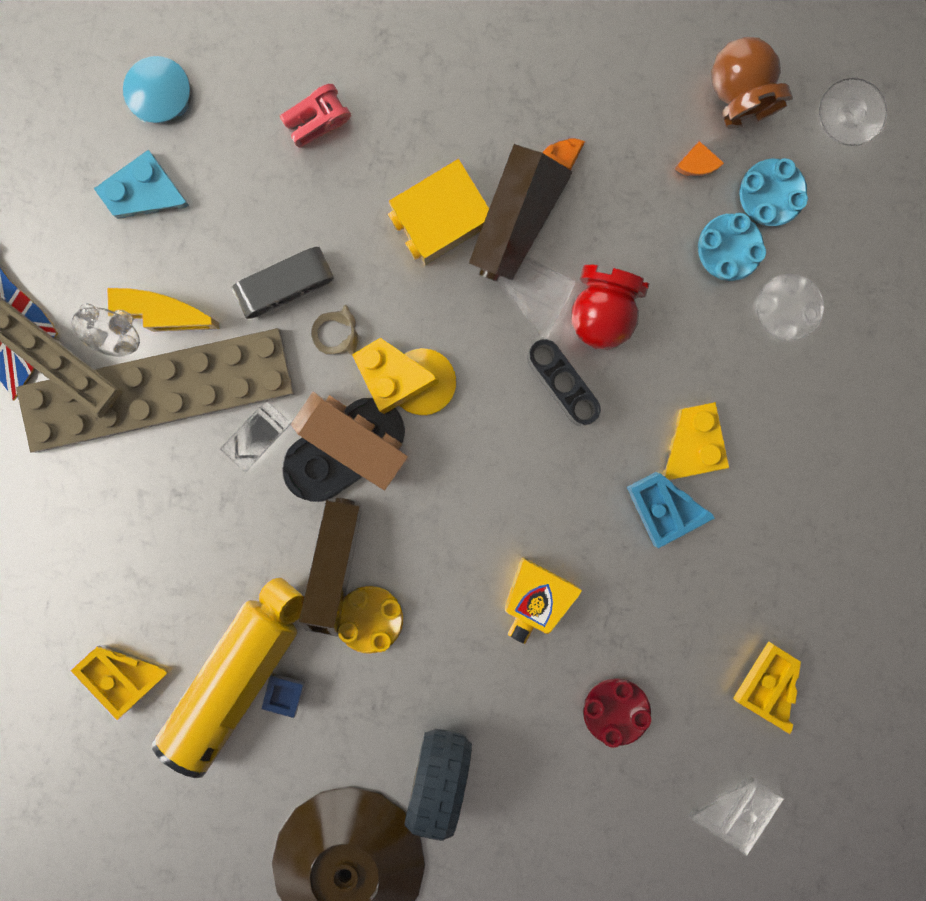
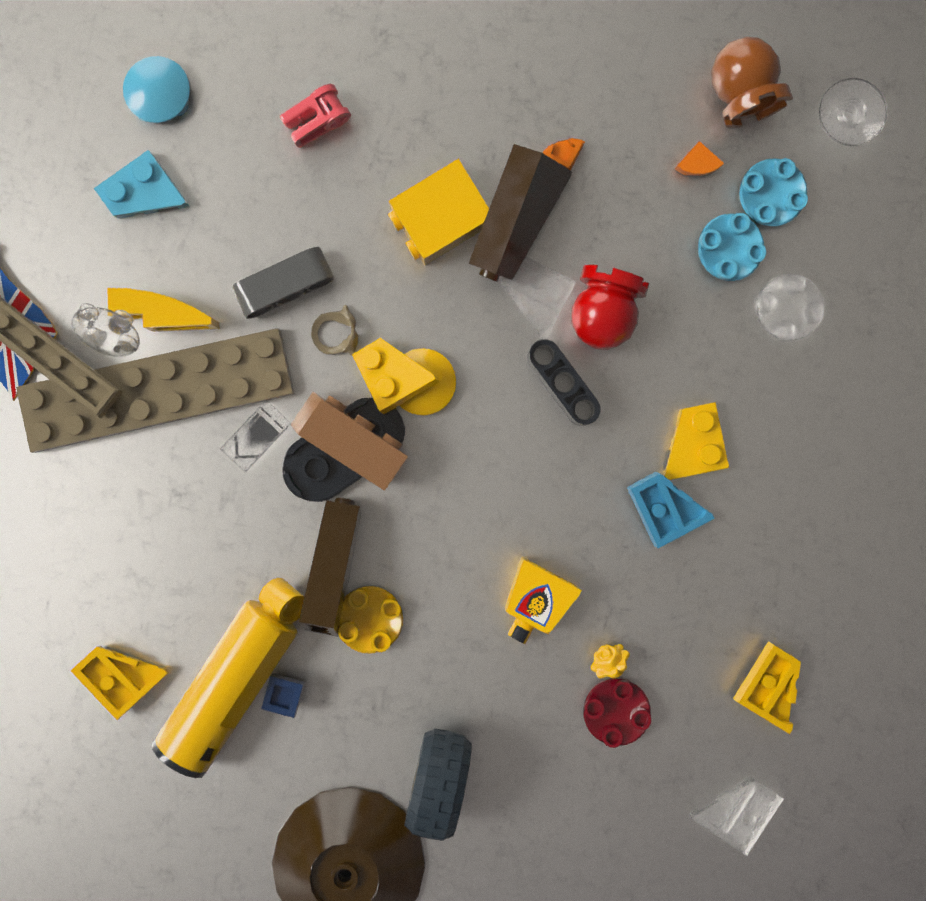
none -> yellow plant [591,644,630,679]

